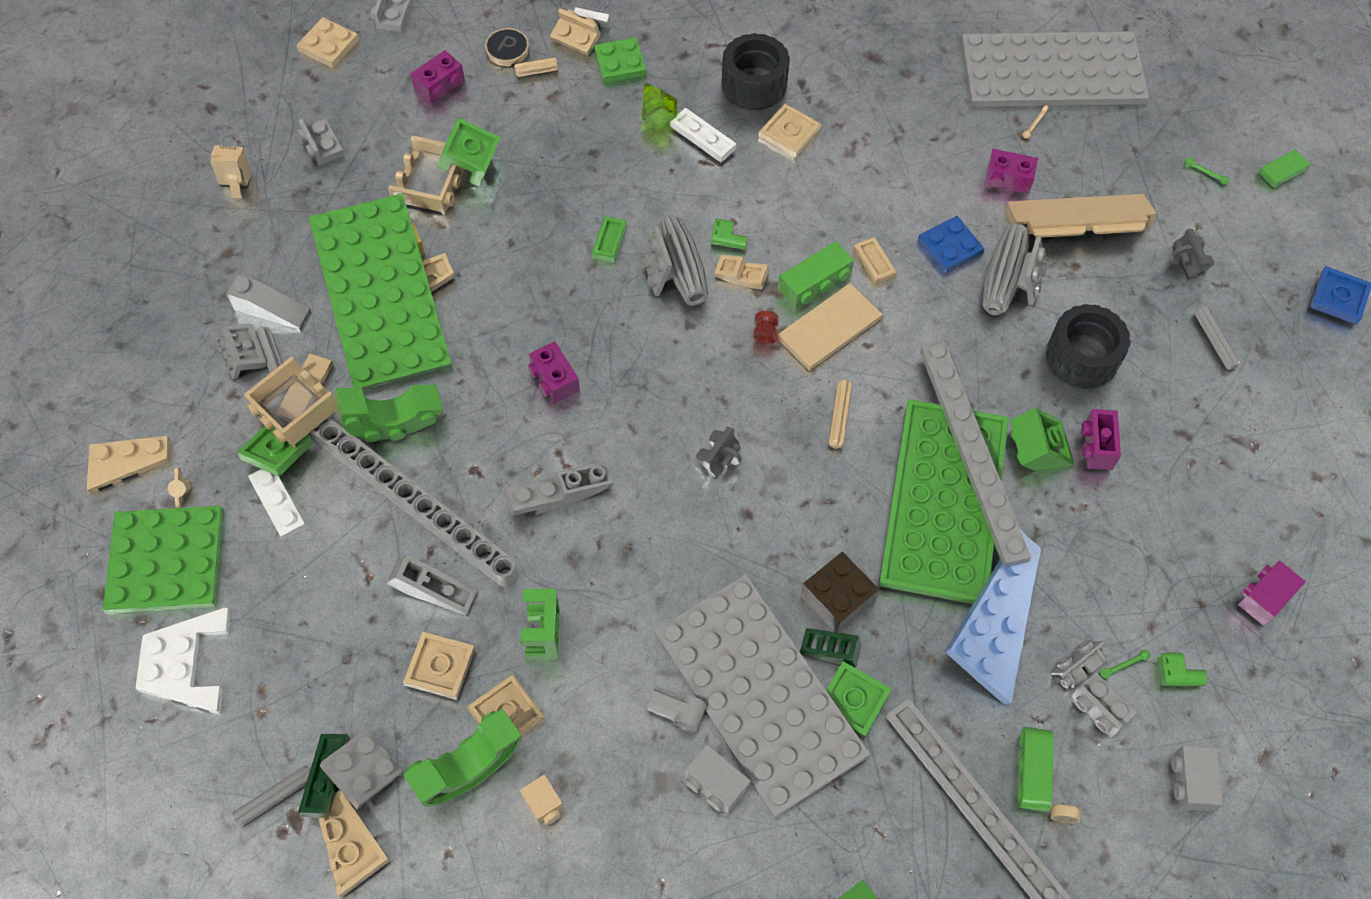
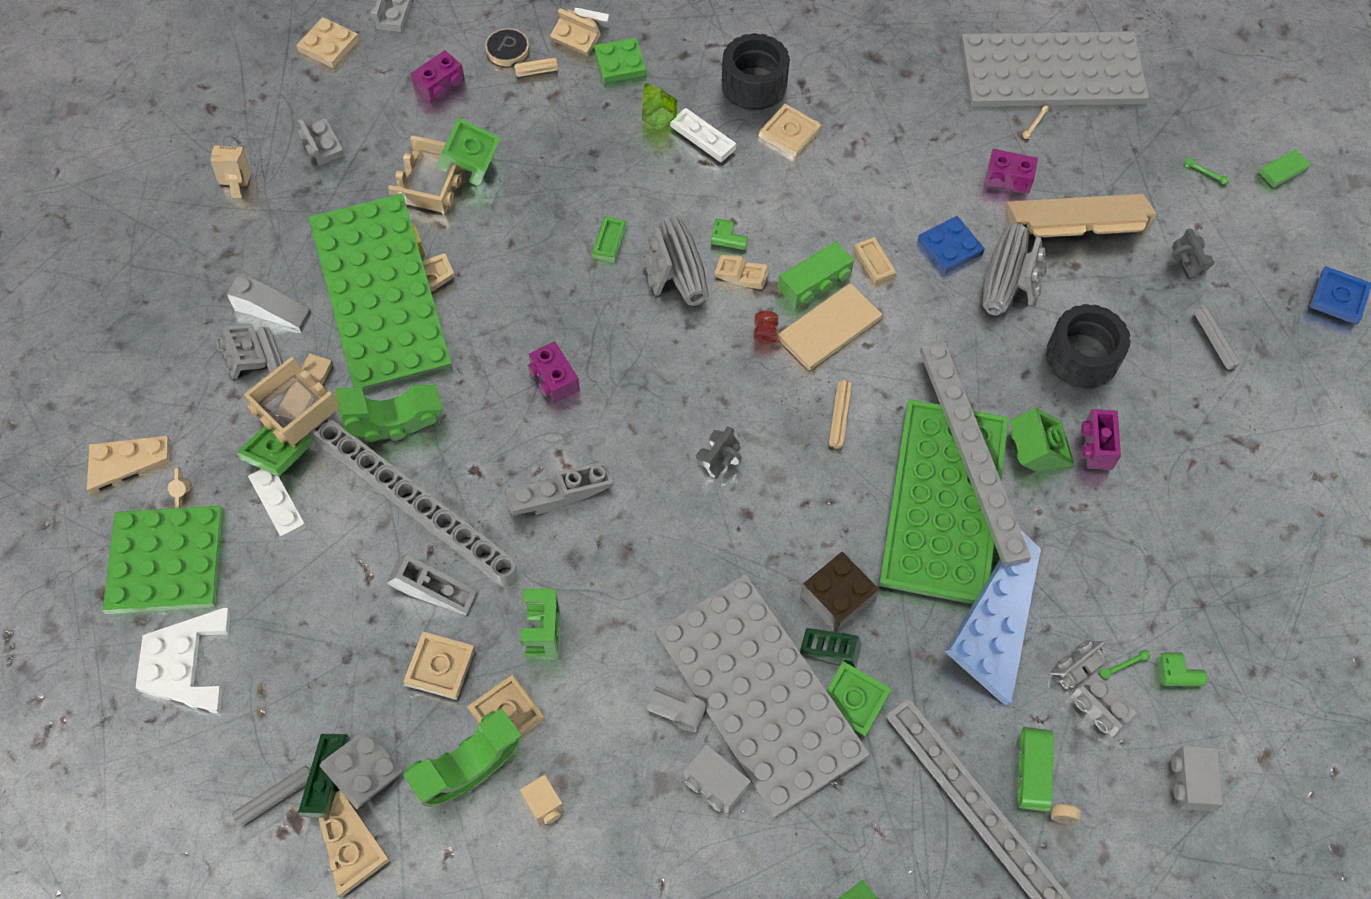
magenta brick [1238,560,1306,626] -> none

